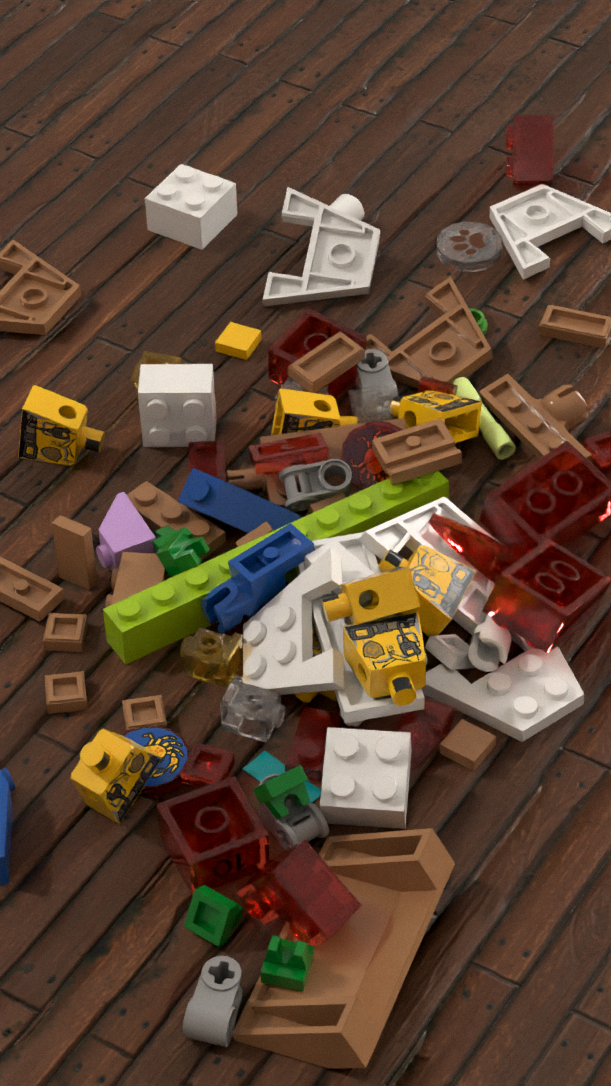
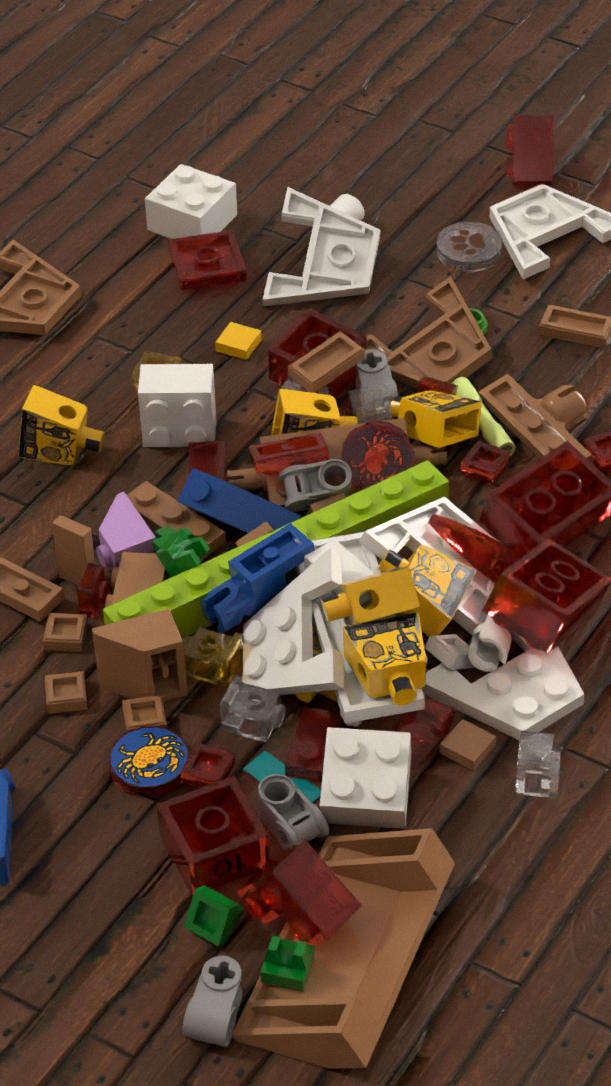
yellow torso [70,728,162,825] -> none
green tile [253,765,310,819] -> none
medium nougat plate [372,418,462,485] -> none
none -> clear red plate [77,563,110,619]
none -> medium nougat slope [92,608,188,702]
none -> clear red plate [168,230,247,291]
none -> clear red plate [461,440,511,485]
none -> clear brick [516,731,561,798]

